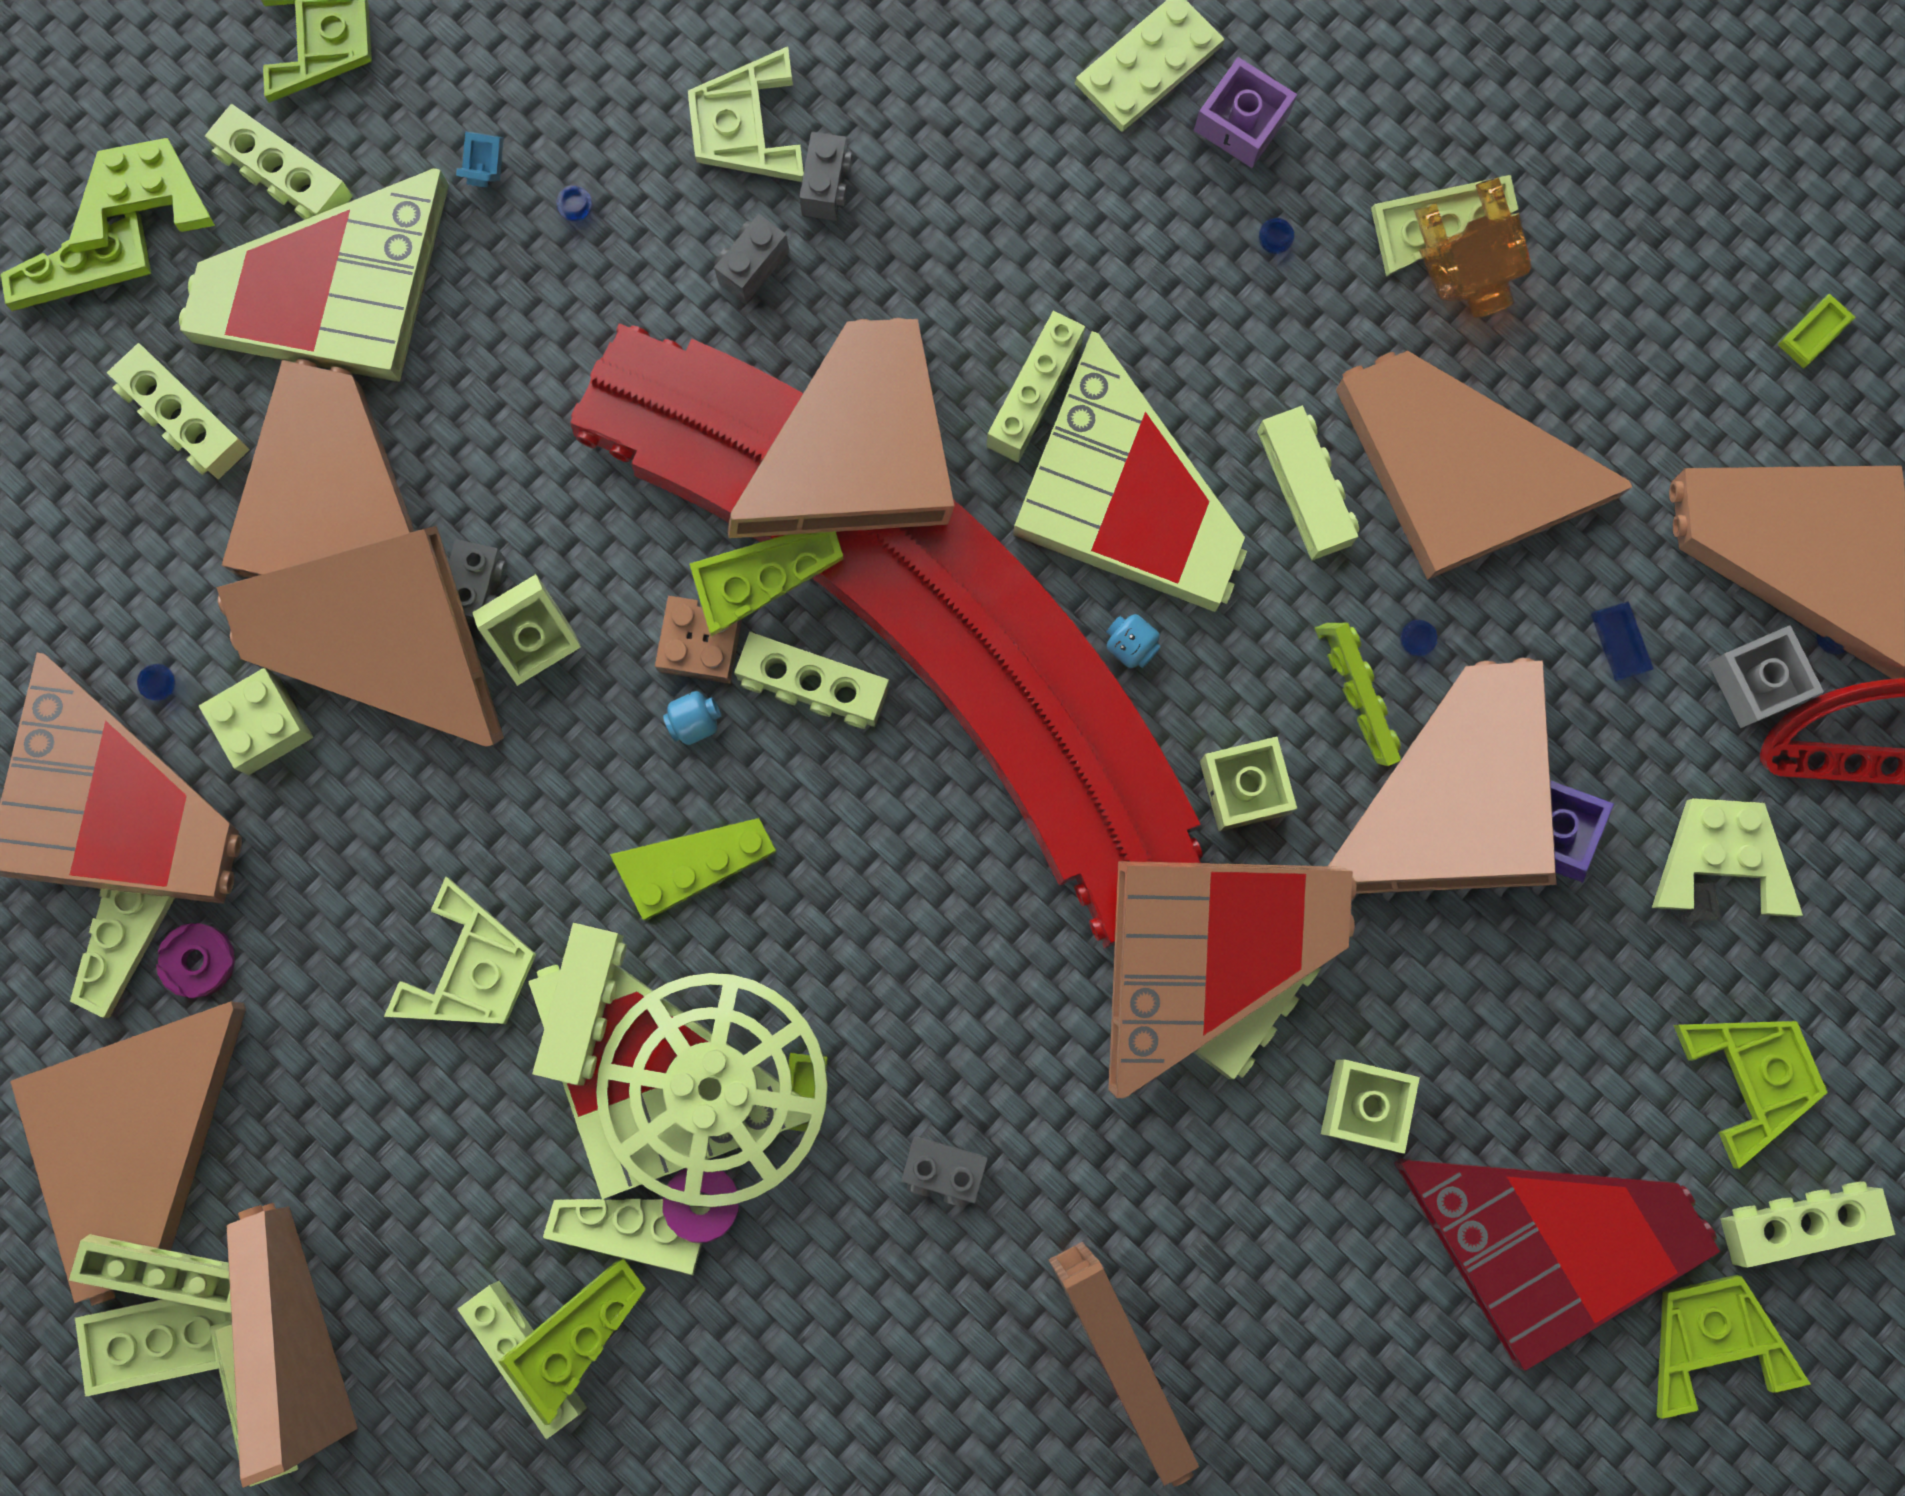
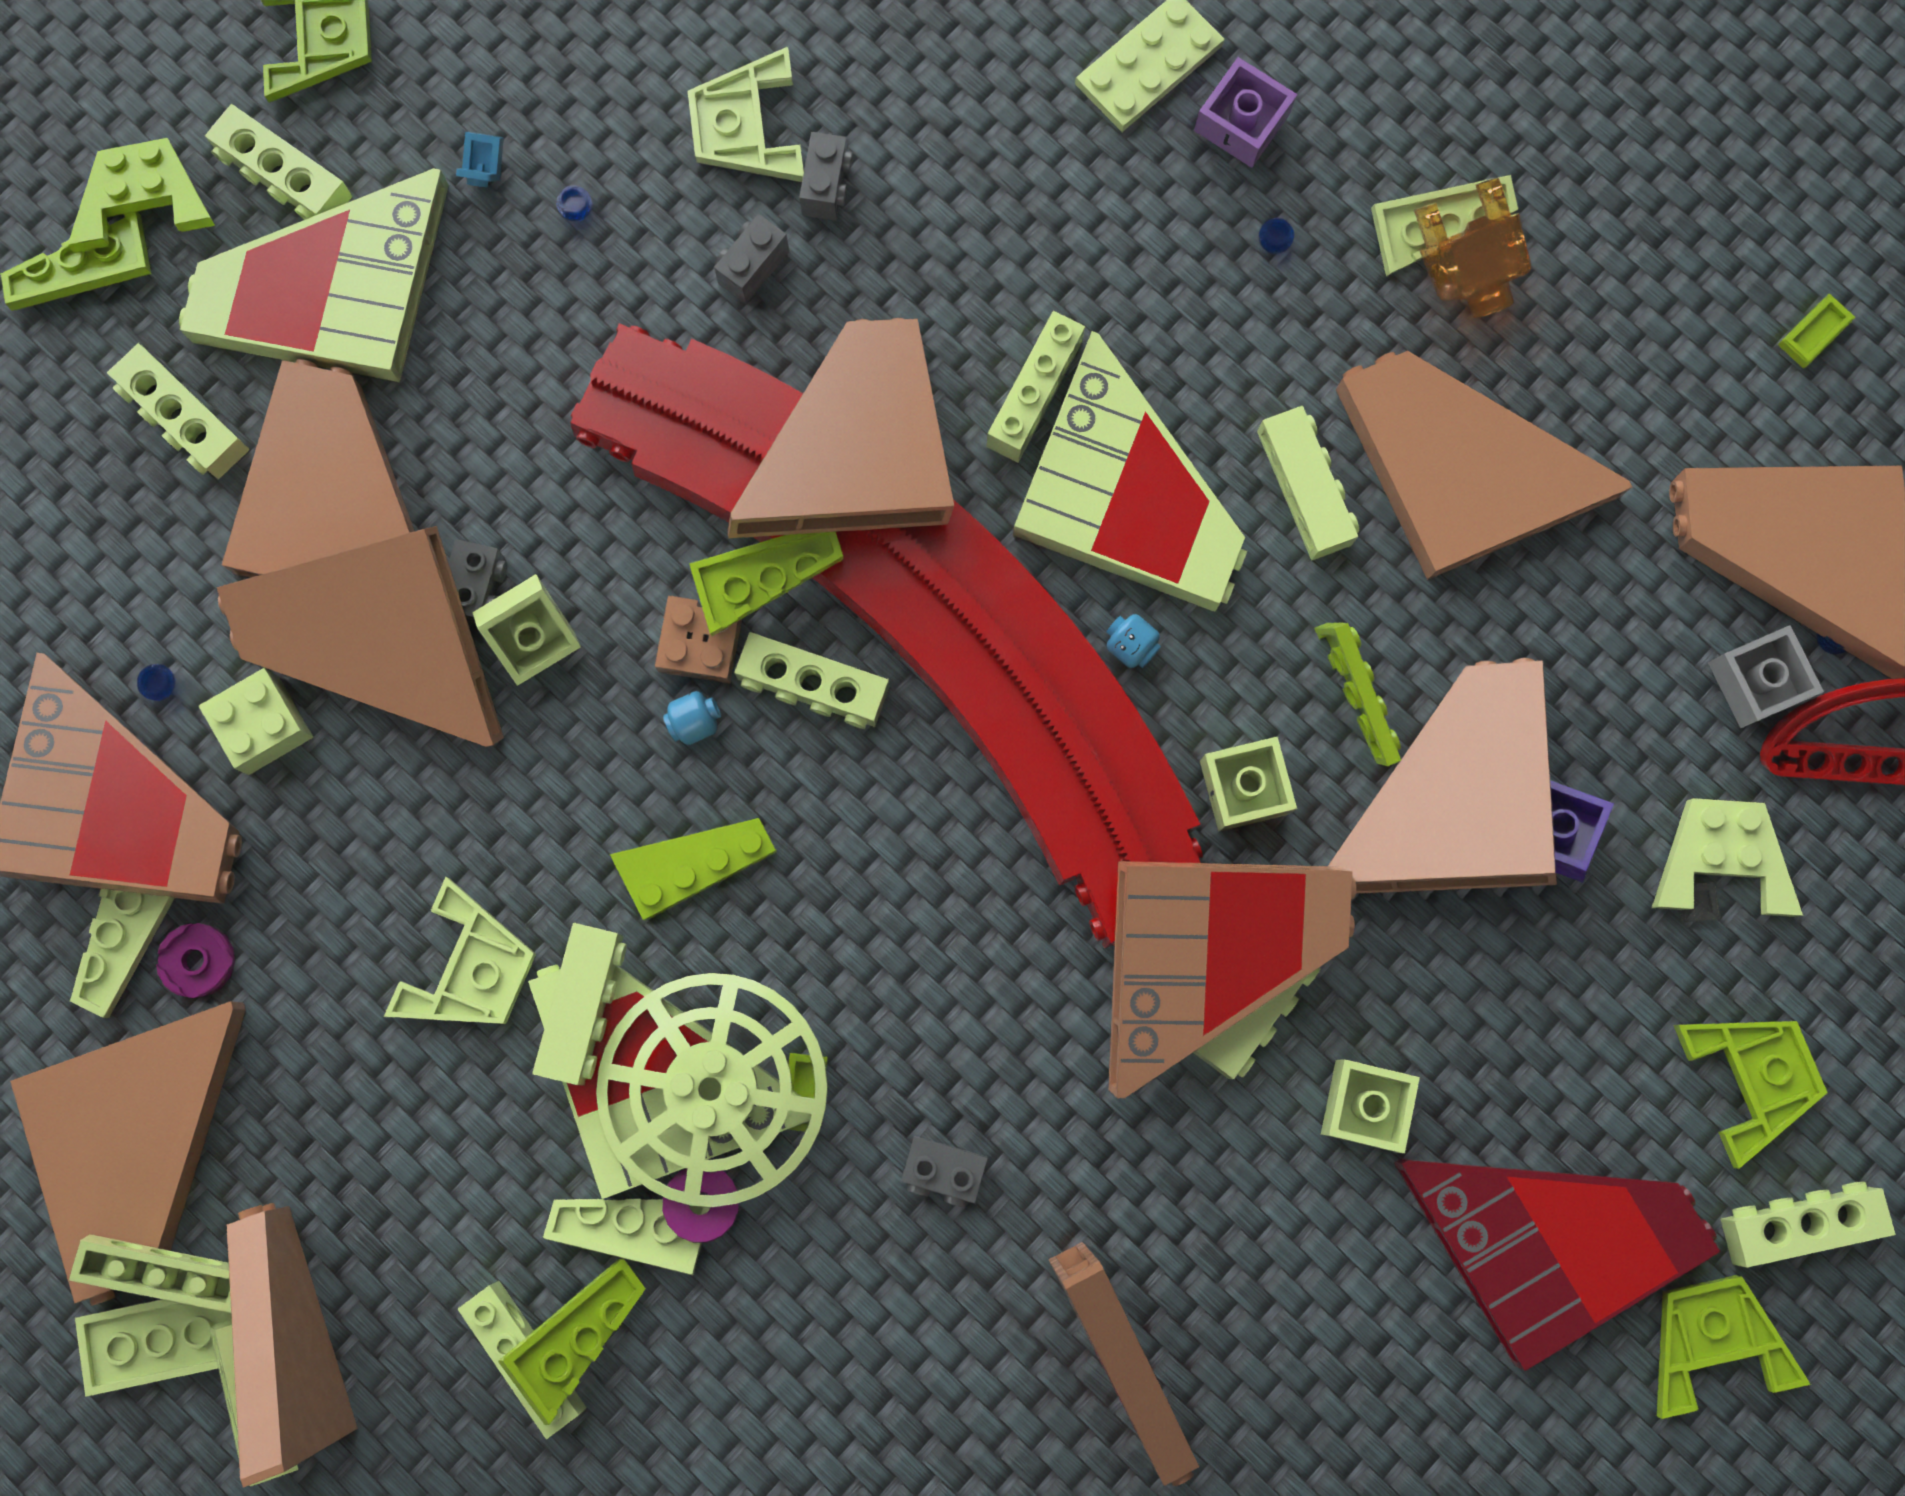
clear blue plate [1400,620,1438,656] -> none
clear blue tile [1591,601,1654,682] -> none

